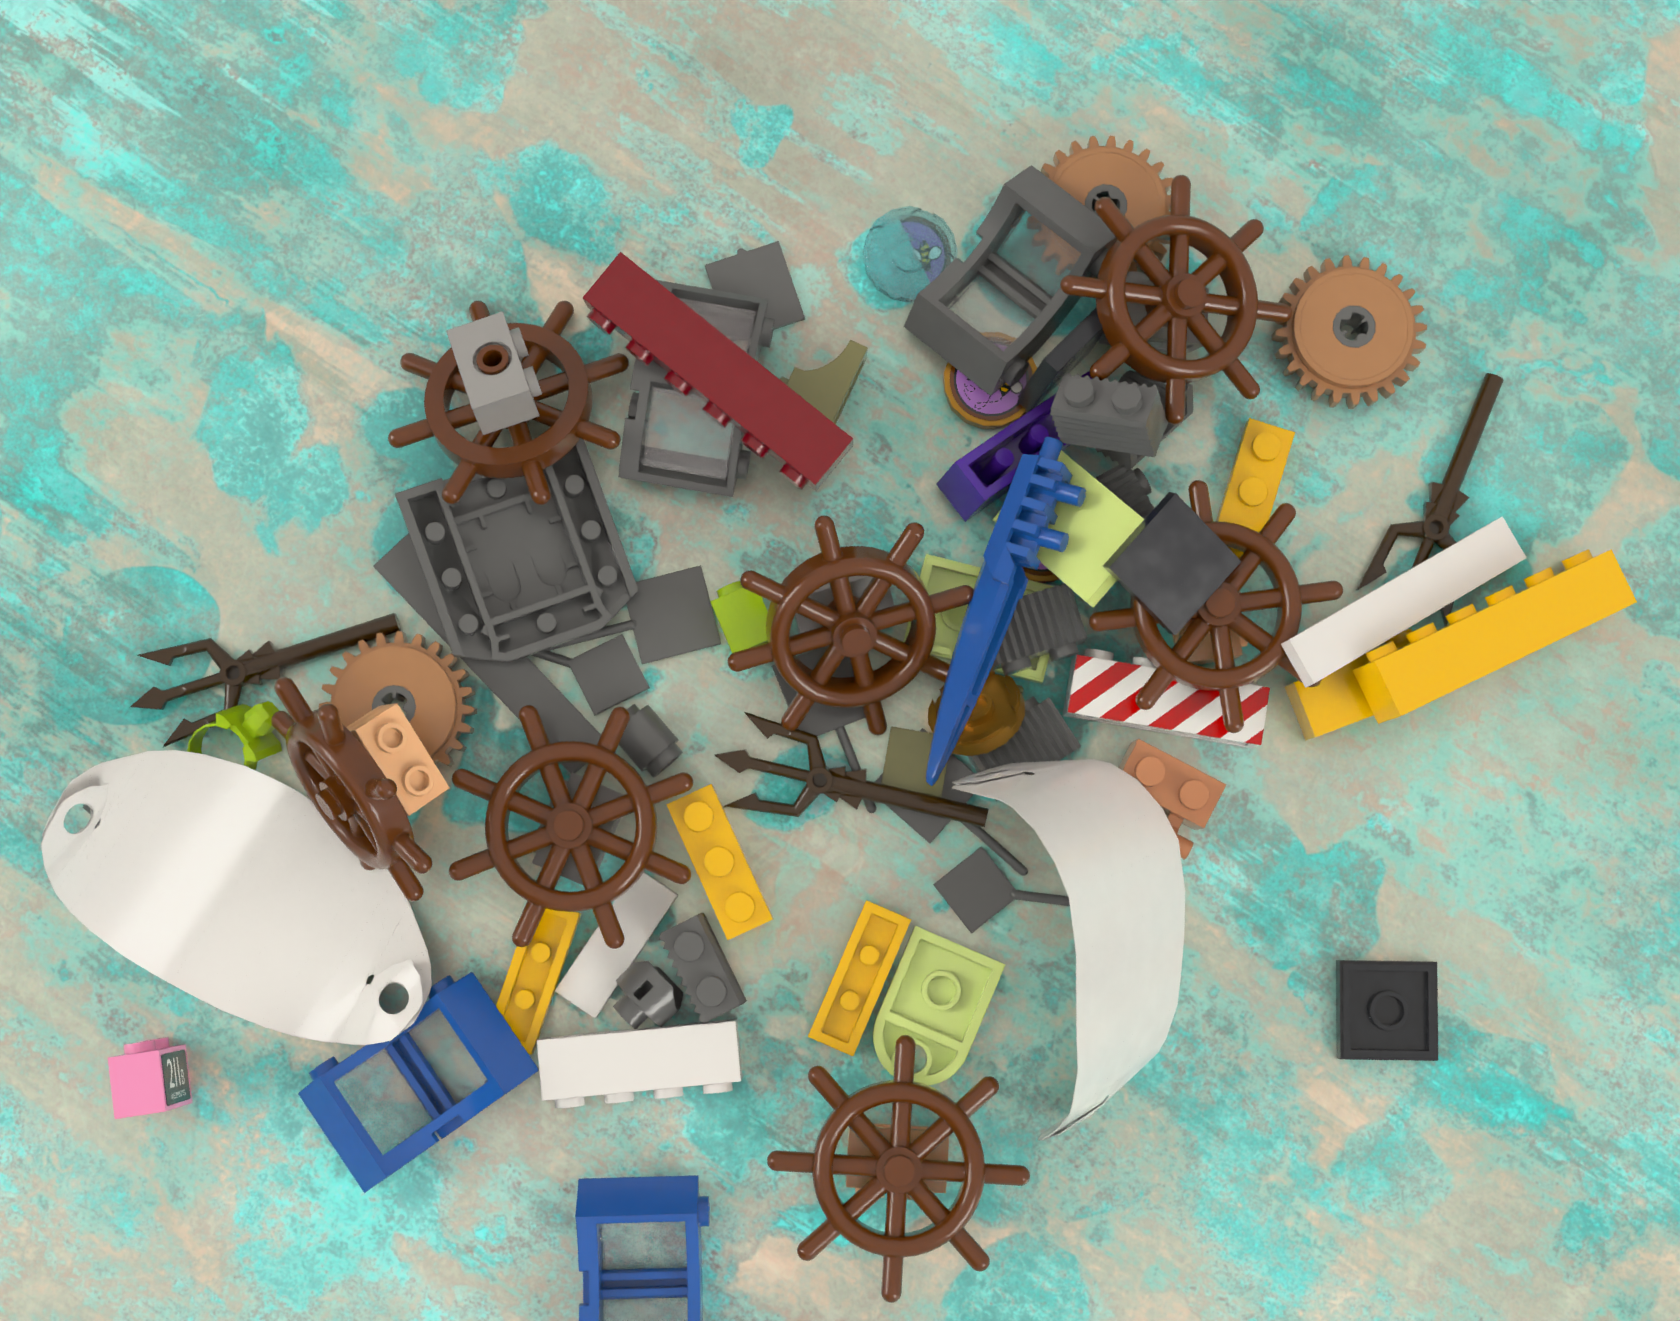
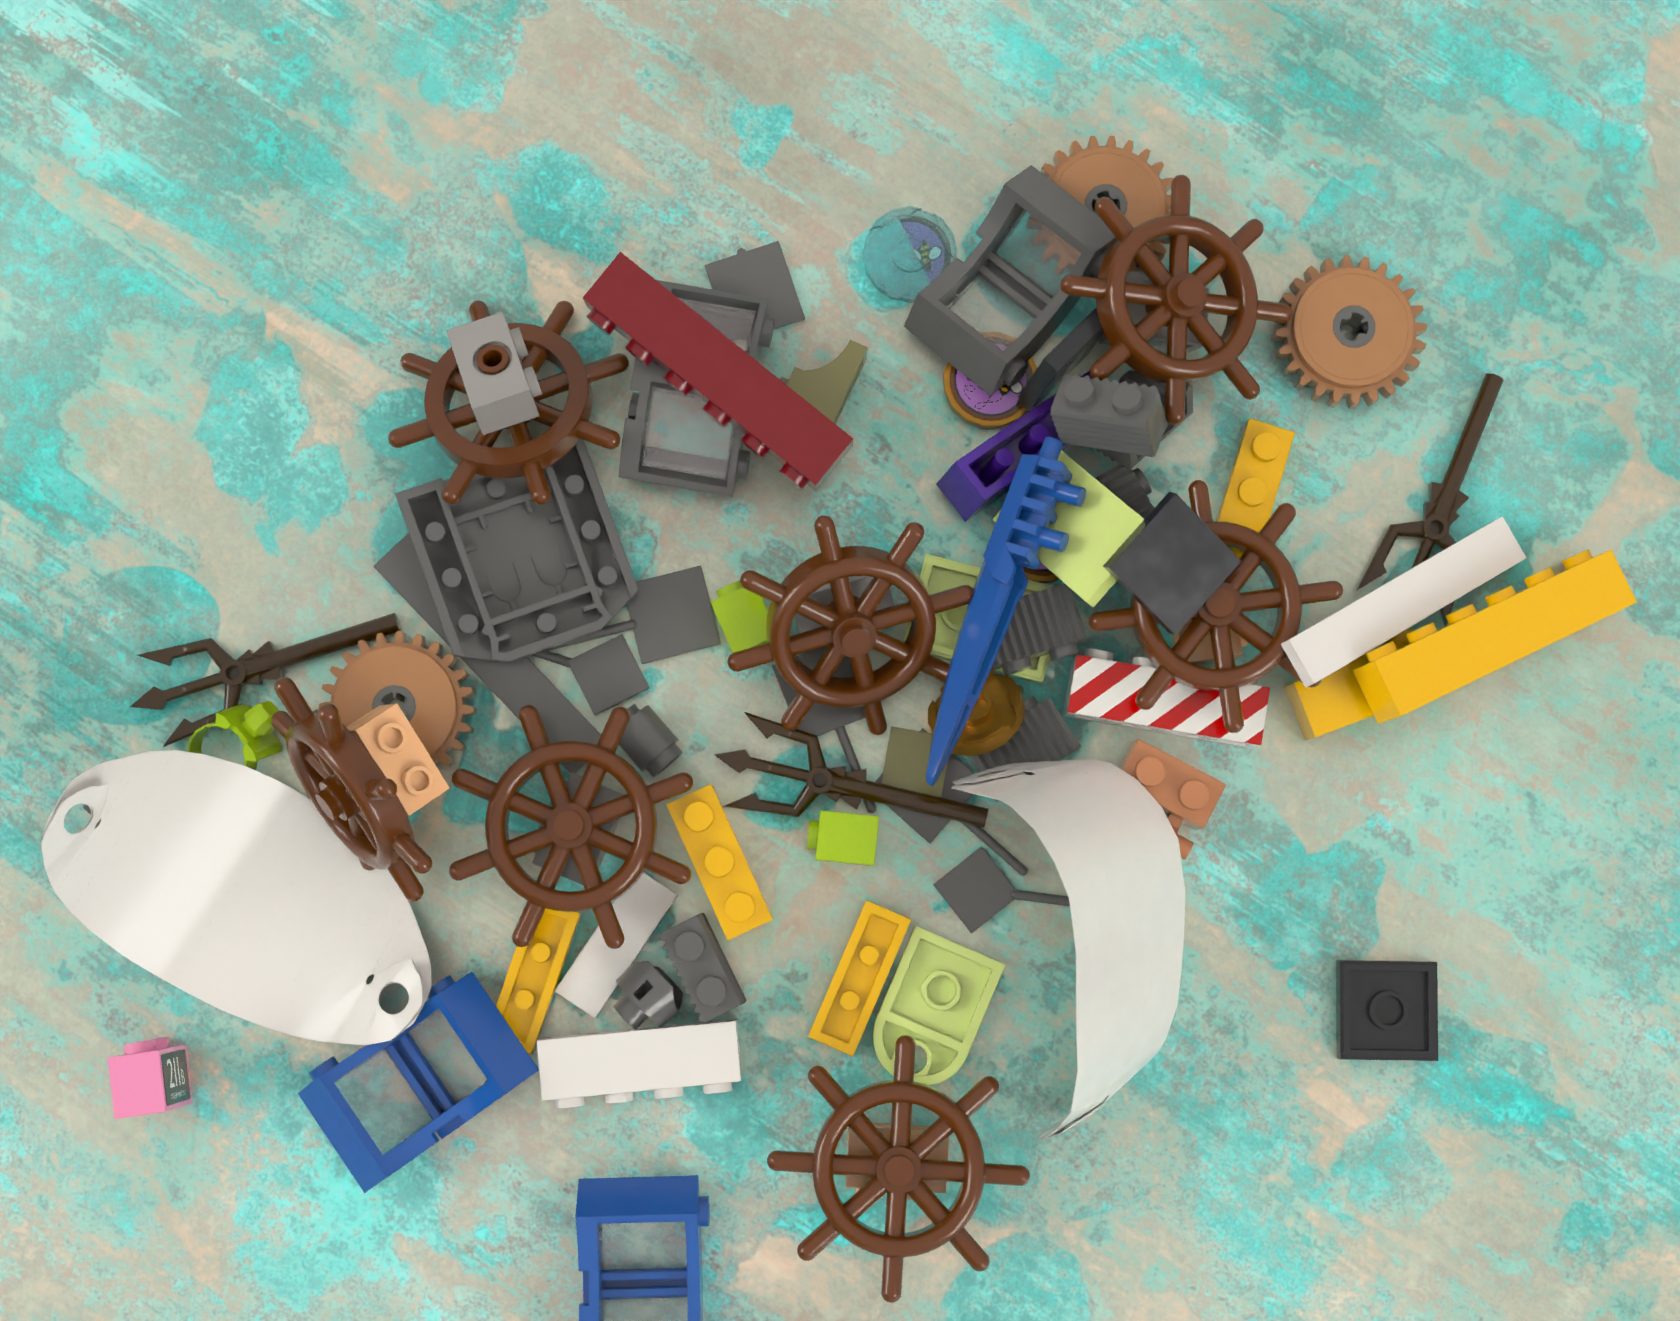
none -> lime brick [807,810,879,866]

